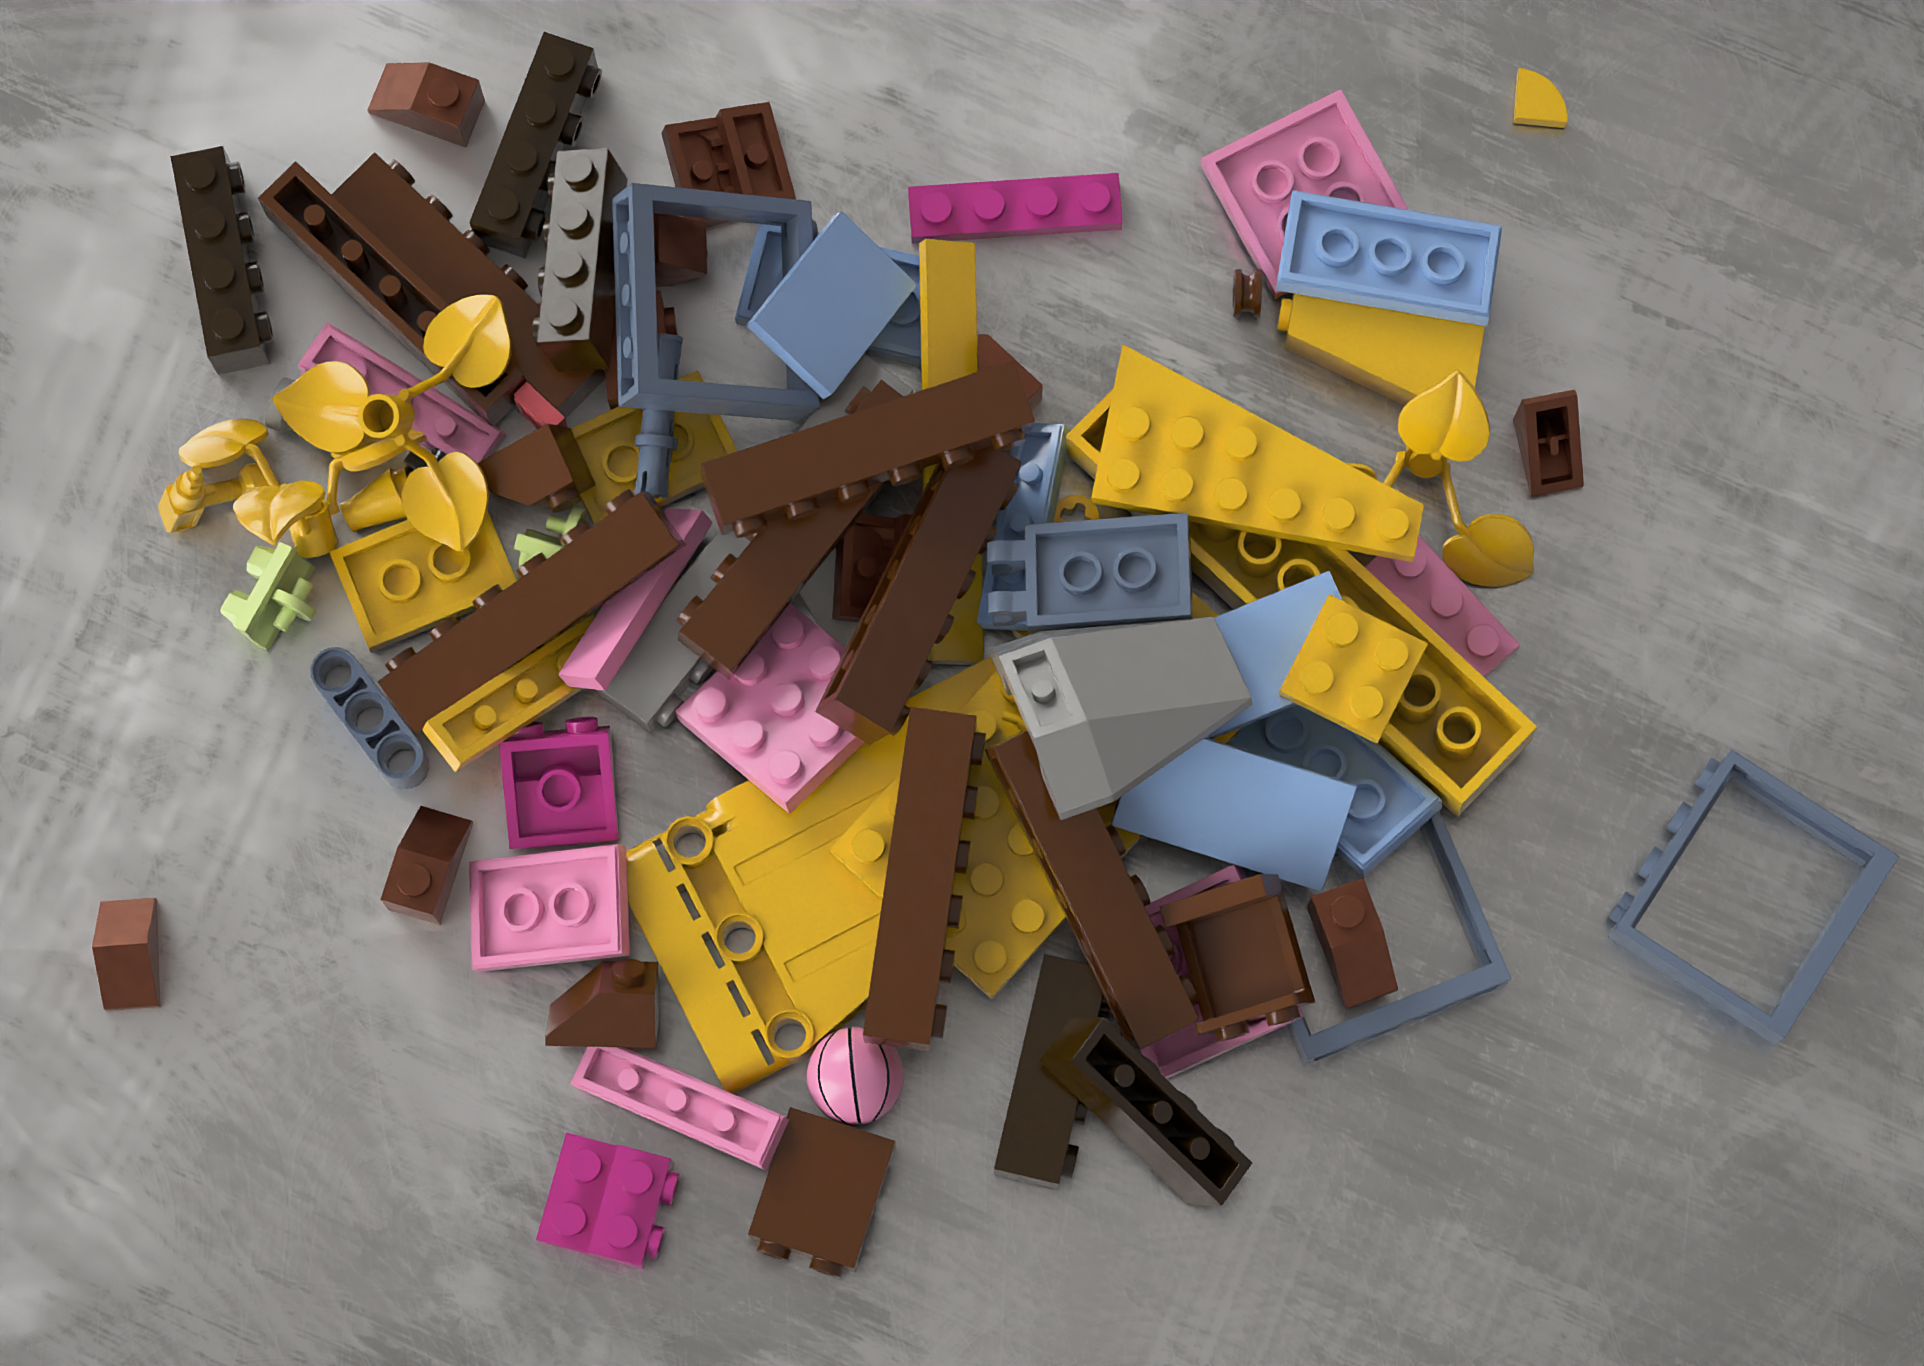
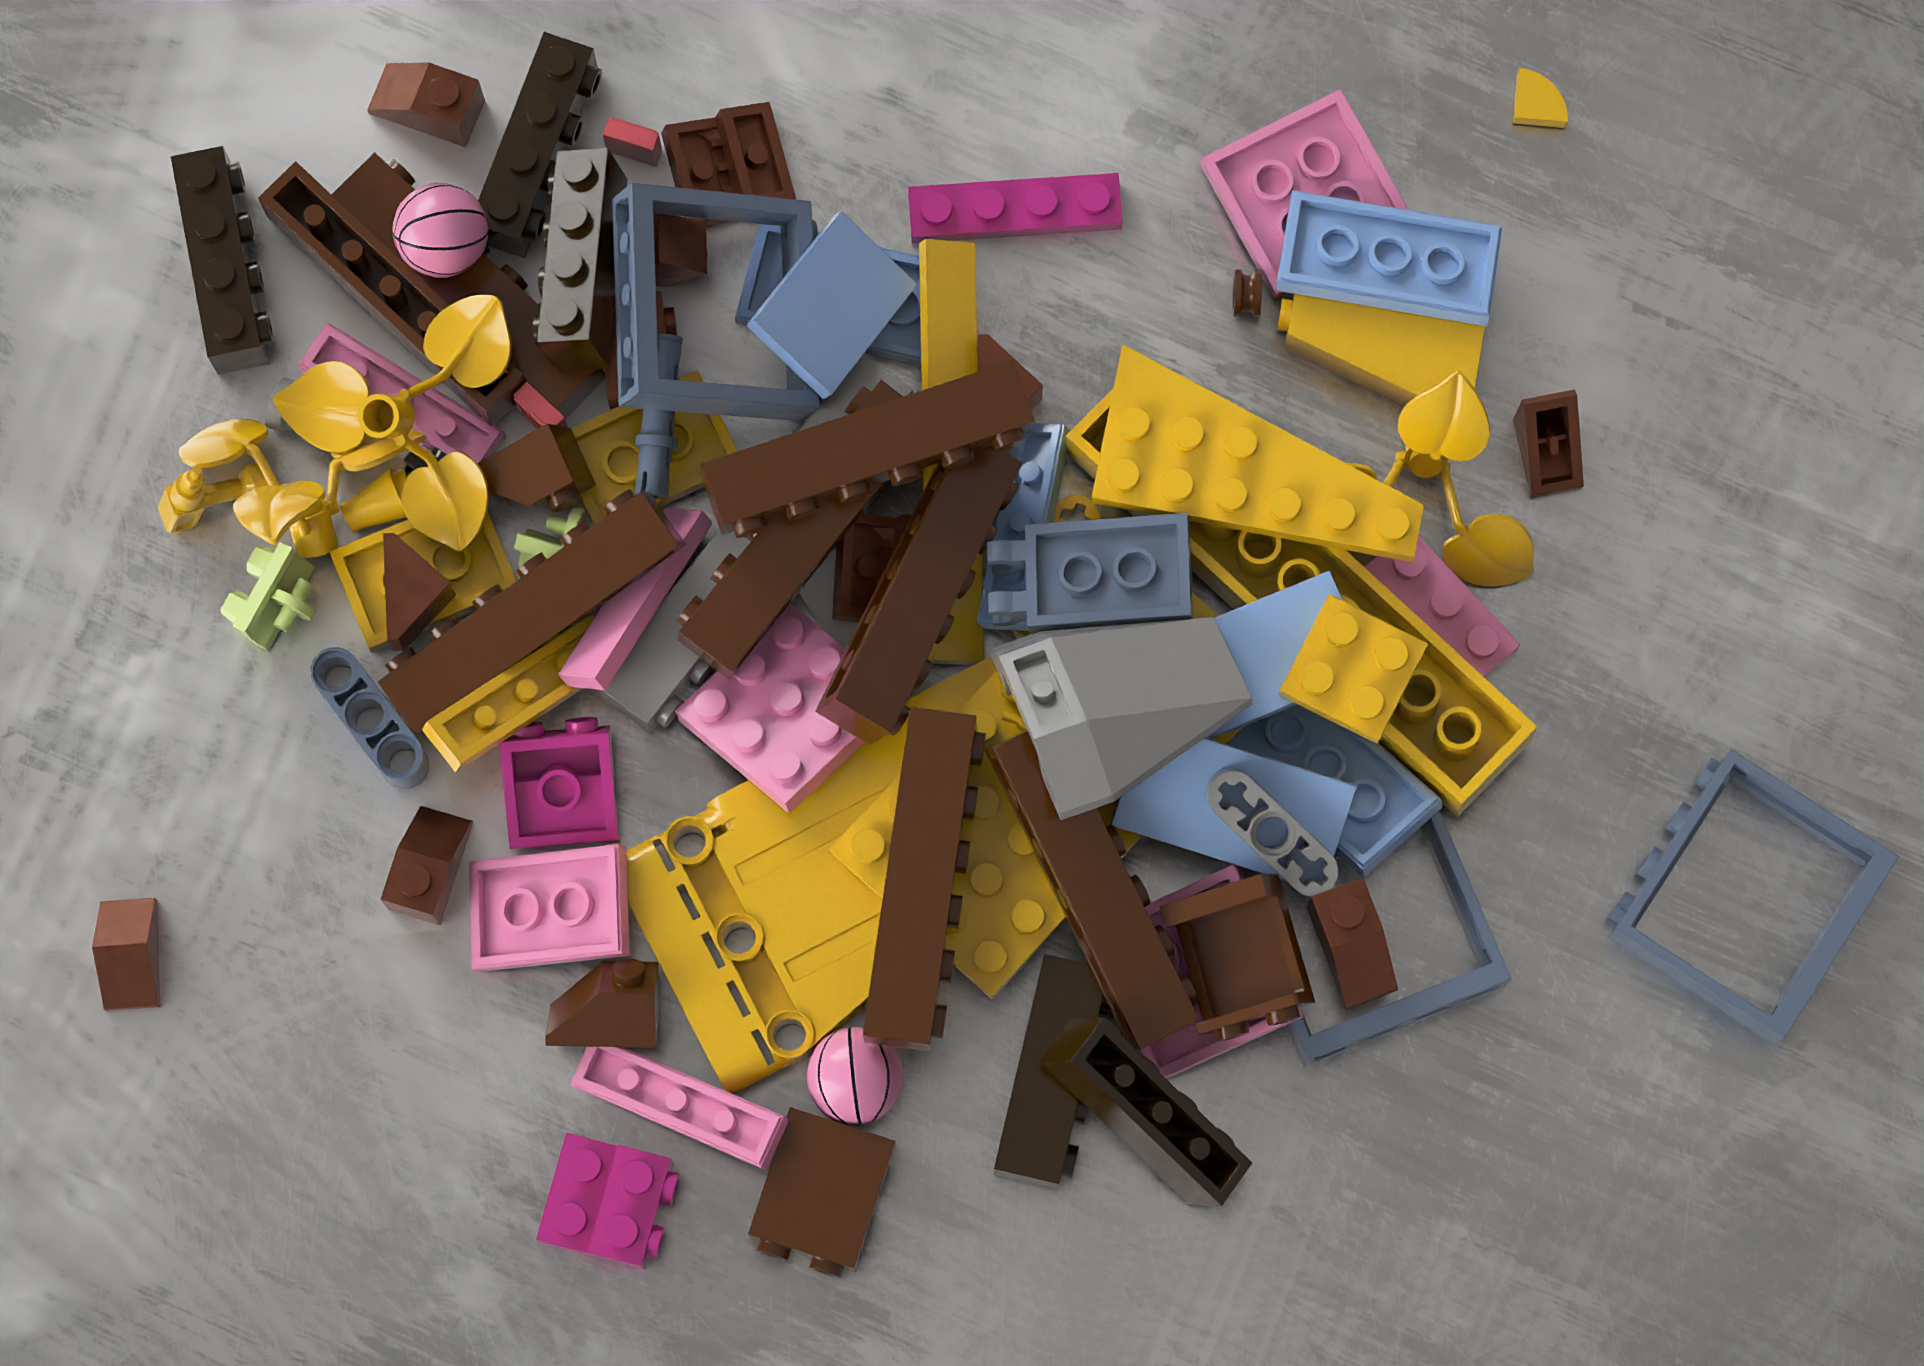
none -> copper slope [383,533,456,651]
none -> bright pink piece [392,182,489,278]
none -> coral tile [603,117,662,167]
none -> light grey beam [1206,768,1338,896]

